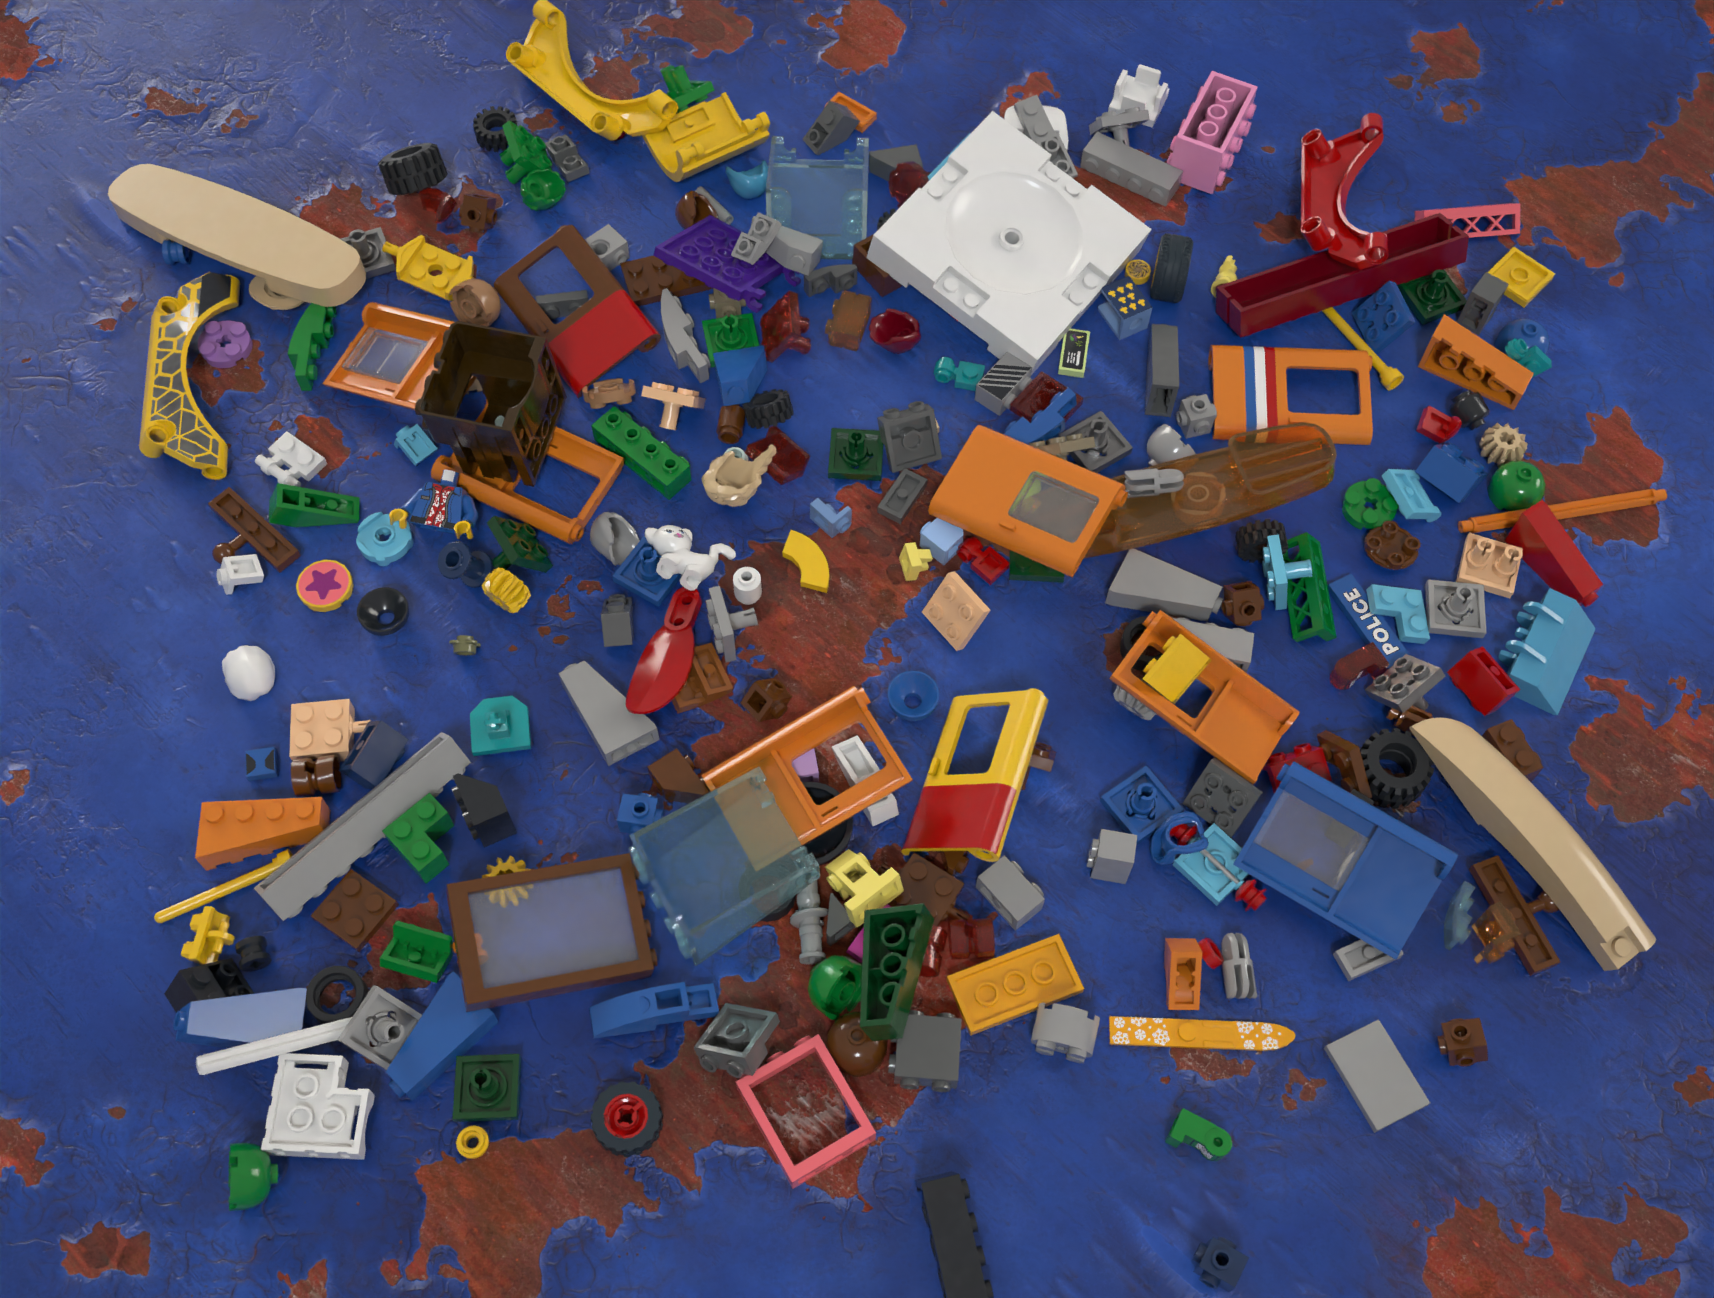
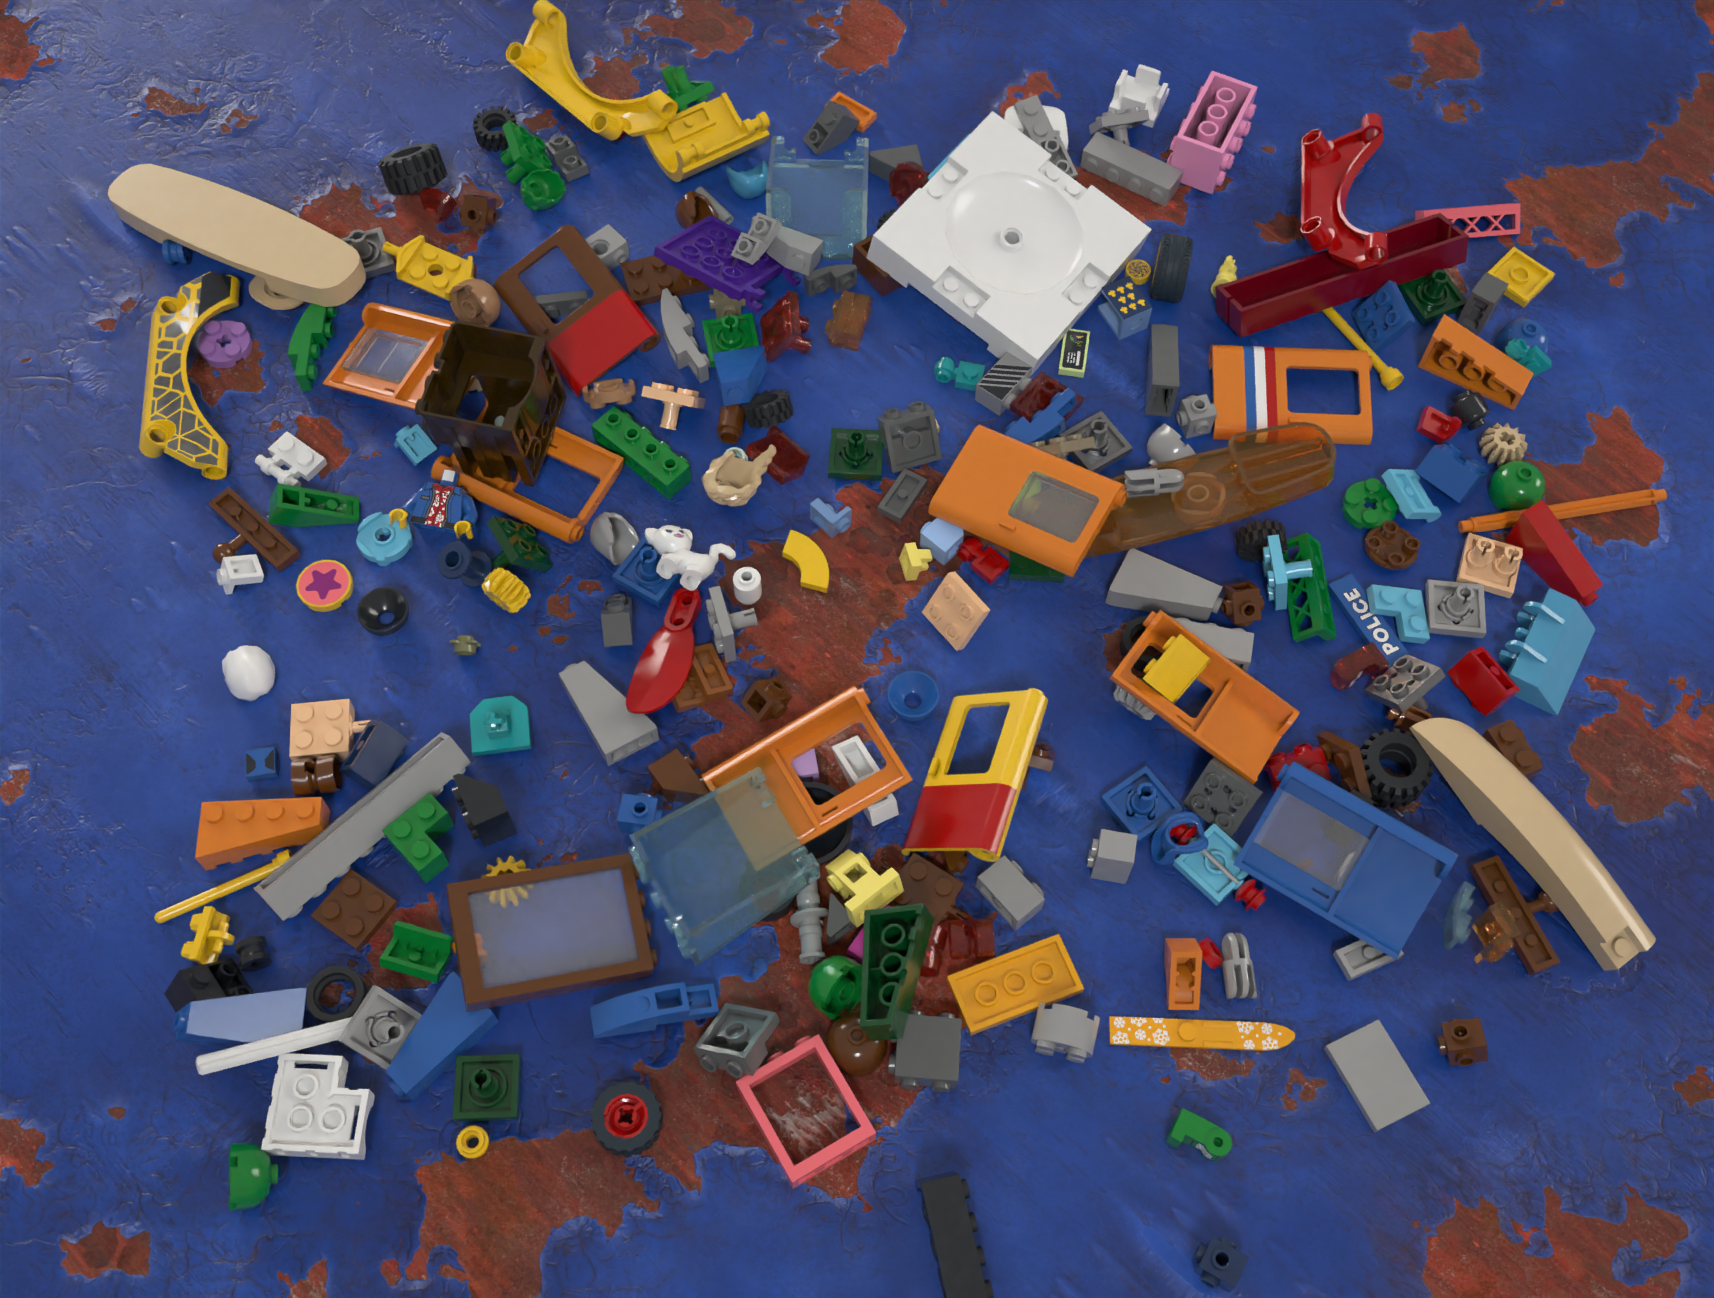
dark red hair [869,309,921,354] -> none

